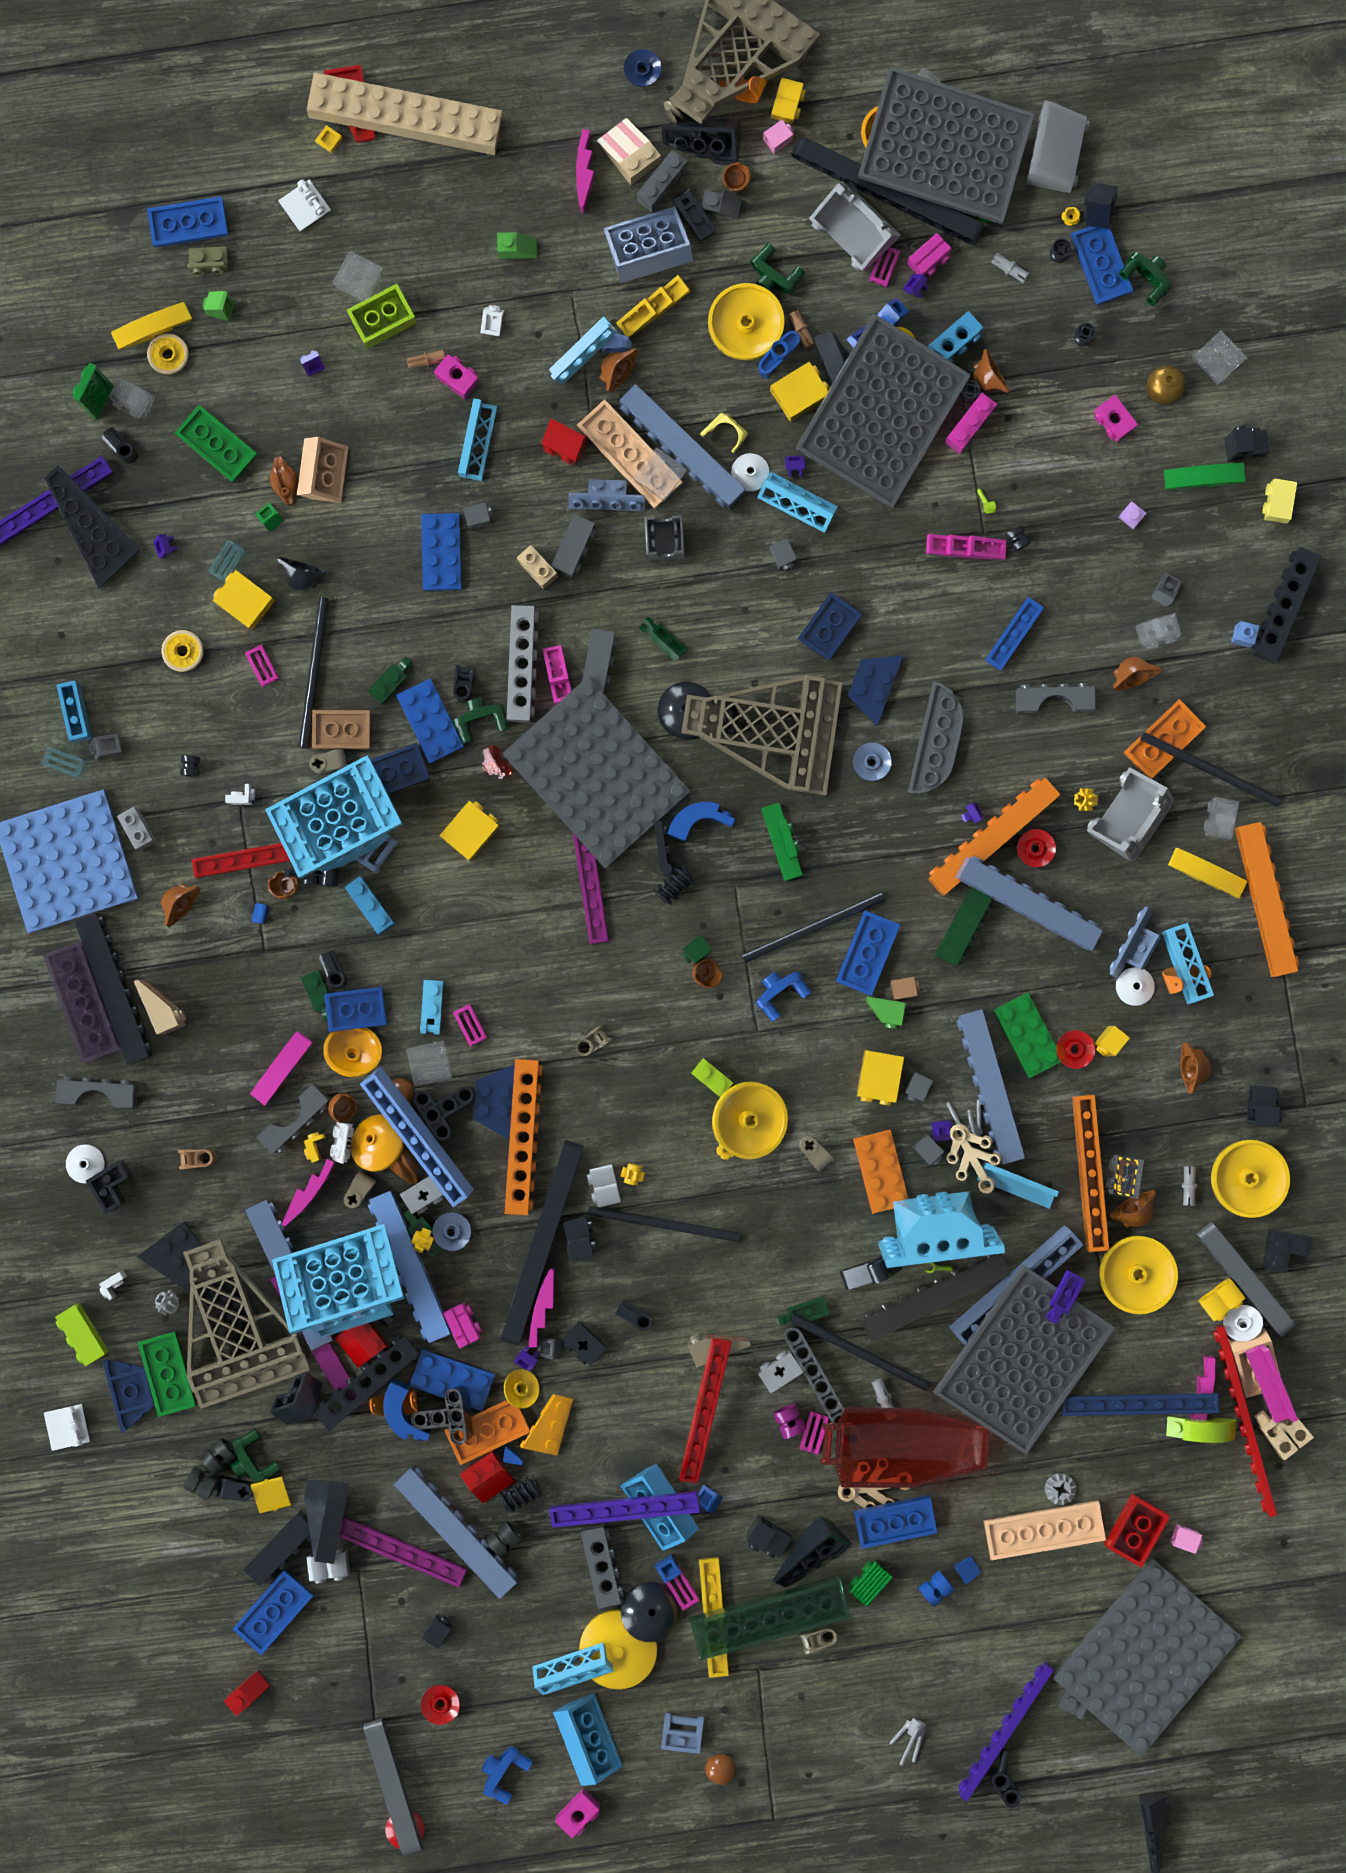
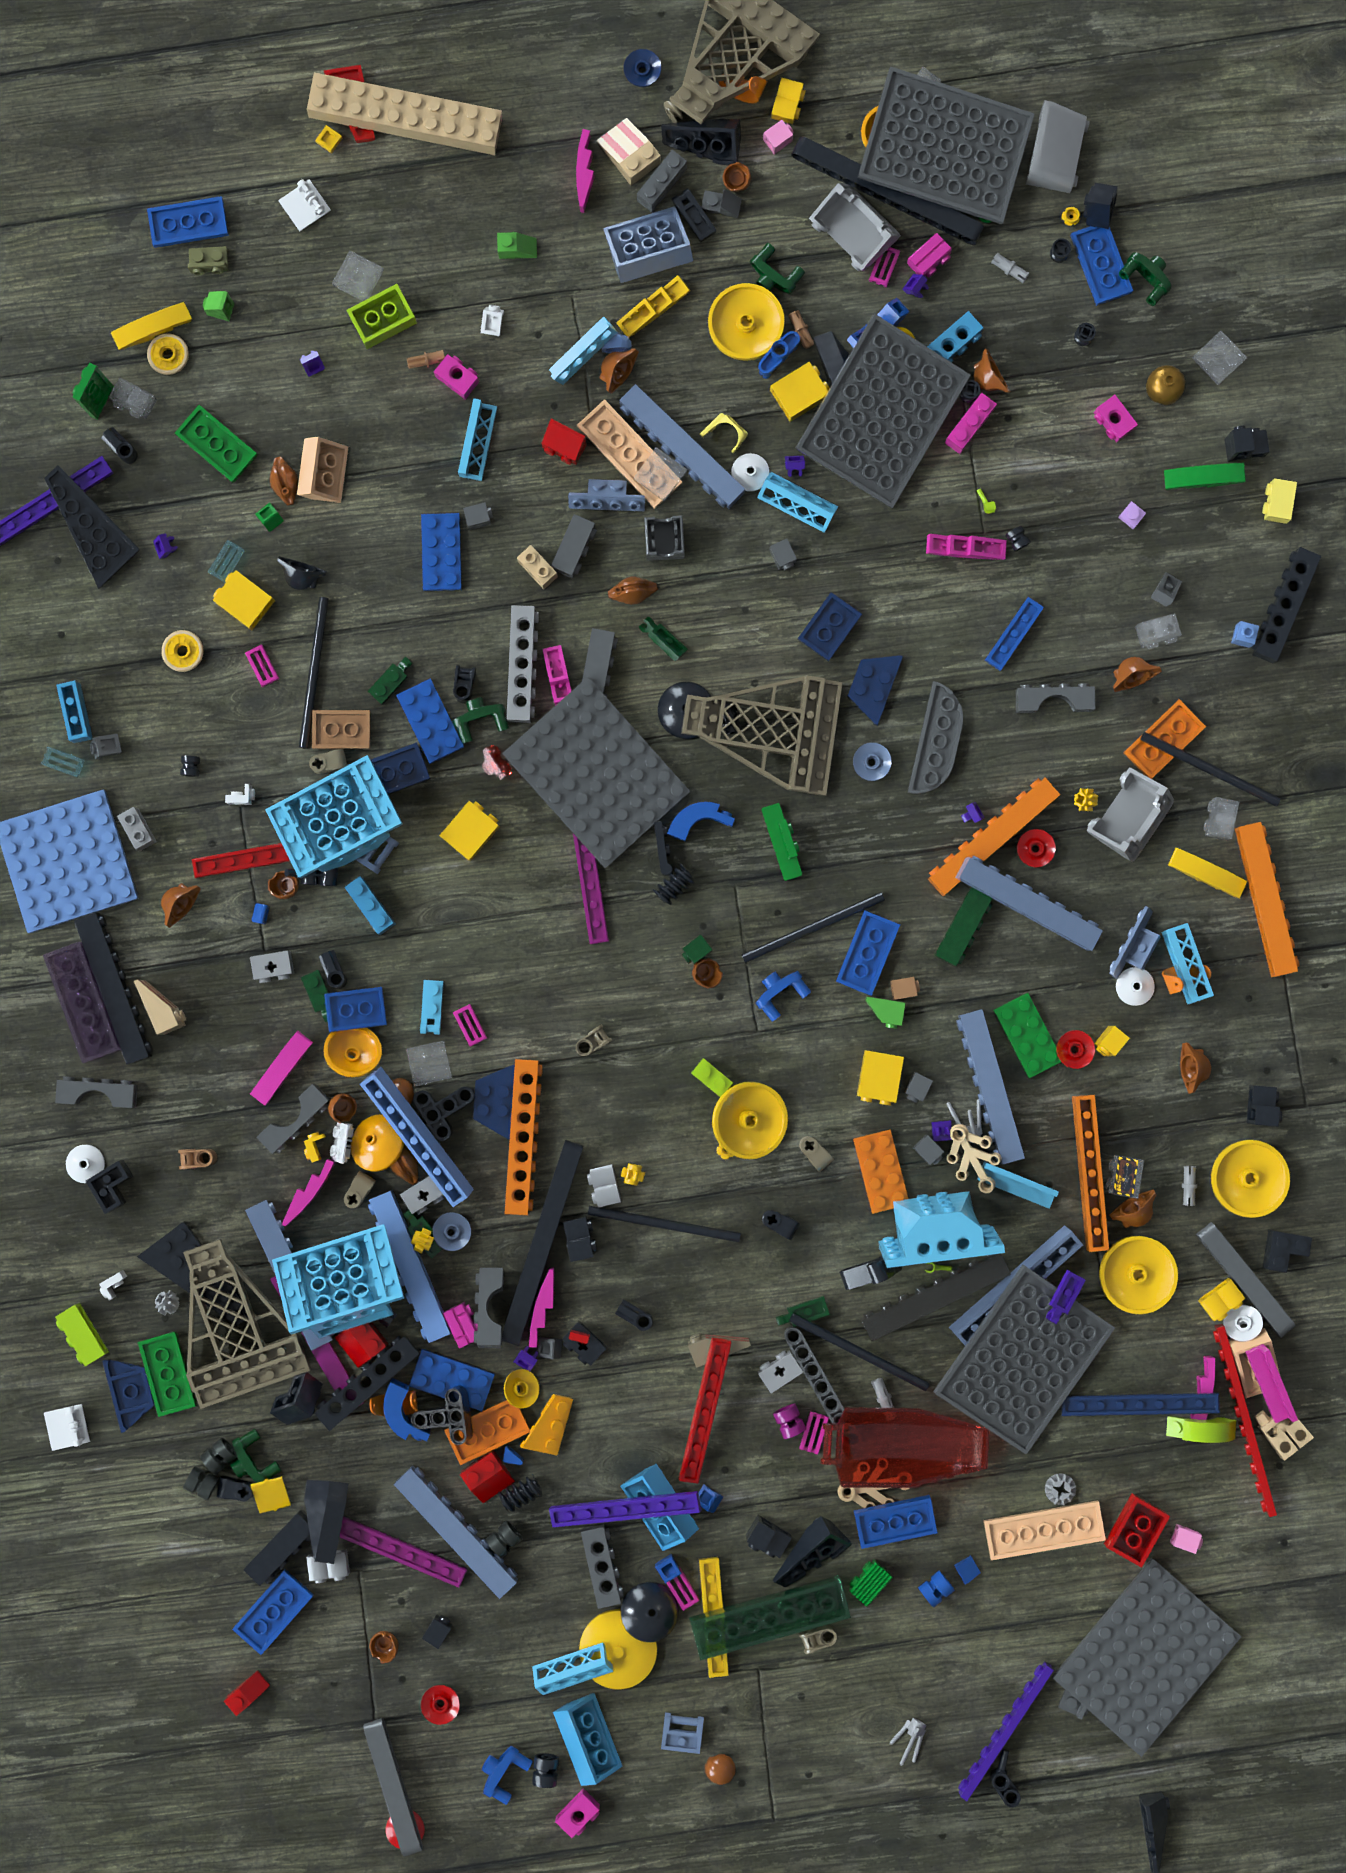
none -> light grey brick [250,951,294,983]
none -> dark orange hair [369,1631,399,1663]
none -> dark grey arch [474,1268,504,1349]
none -> black wheel [532,1753,559,1788]
none -> red tile [569,1330,590,1344]
none -> dark orange hat [608,576,658,605]
none -> black piece [762,1210,800,1241]

